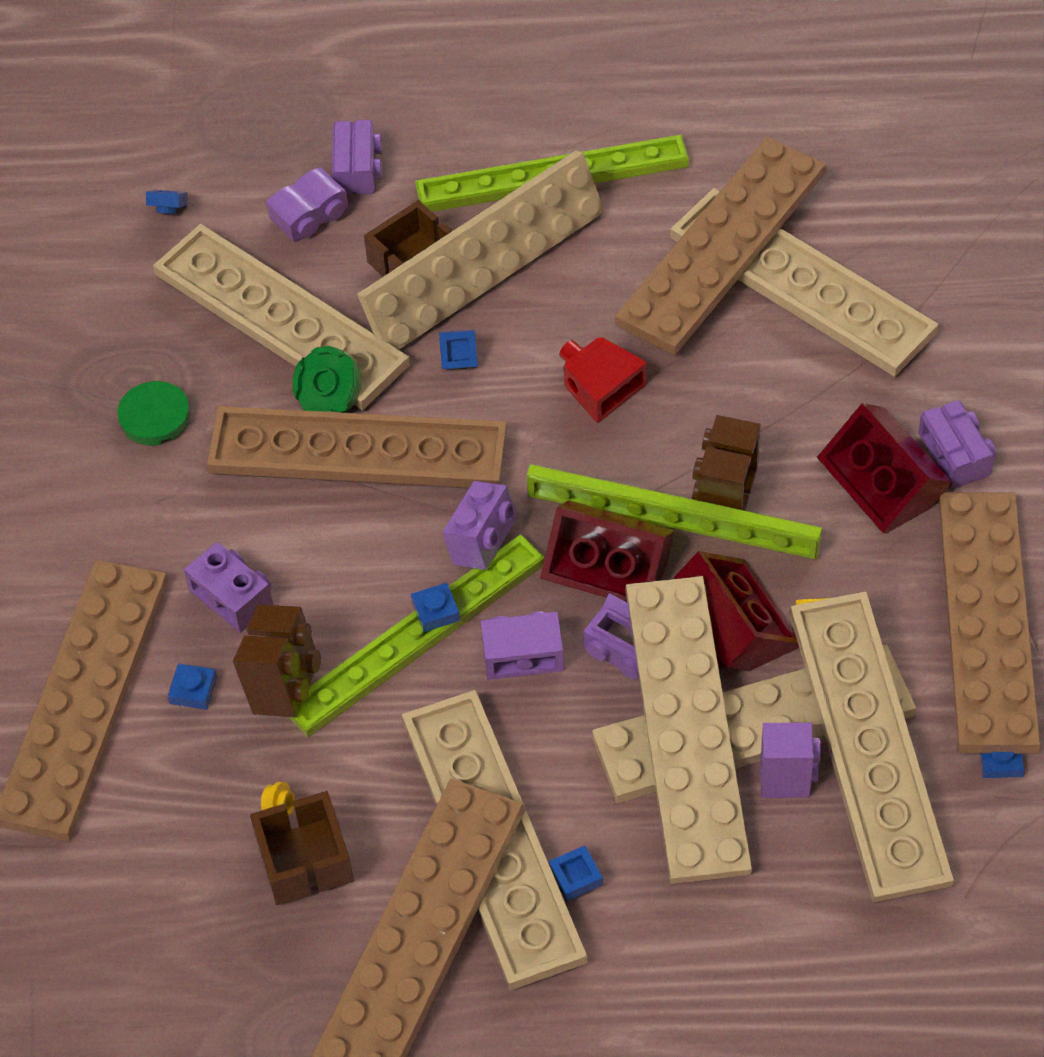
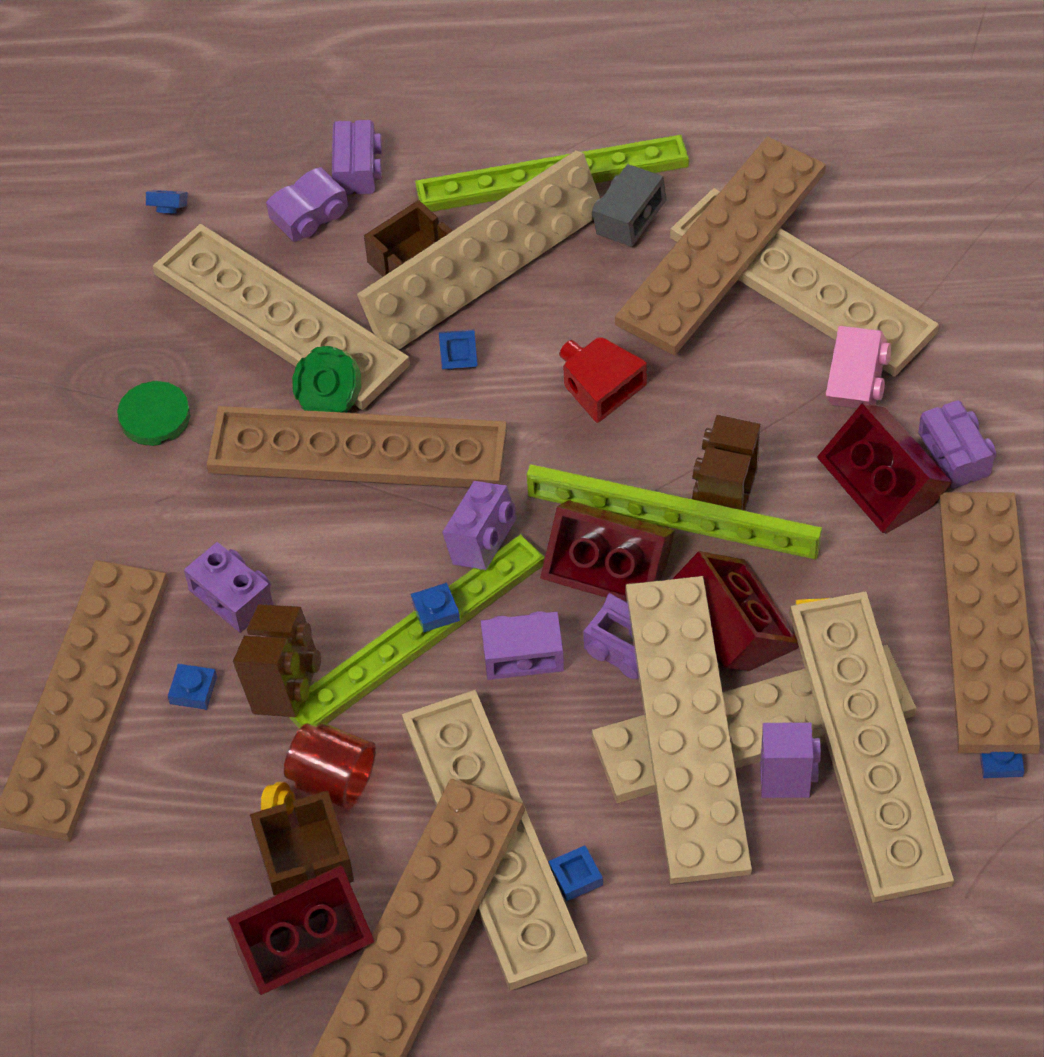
none -> dark red slope [227,865,375,995]
none -> clear red piece [284,723,376,809]
none -> dark grey brick [592,164,667,247]
none -> bright pink brick [826,326,891,408]

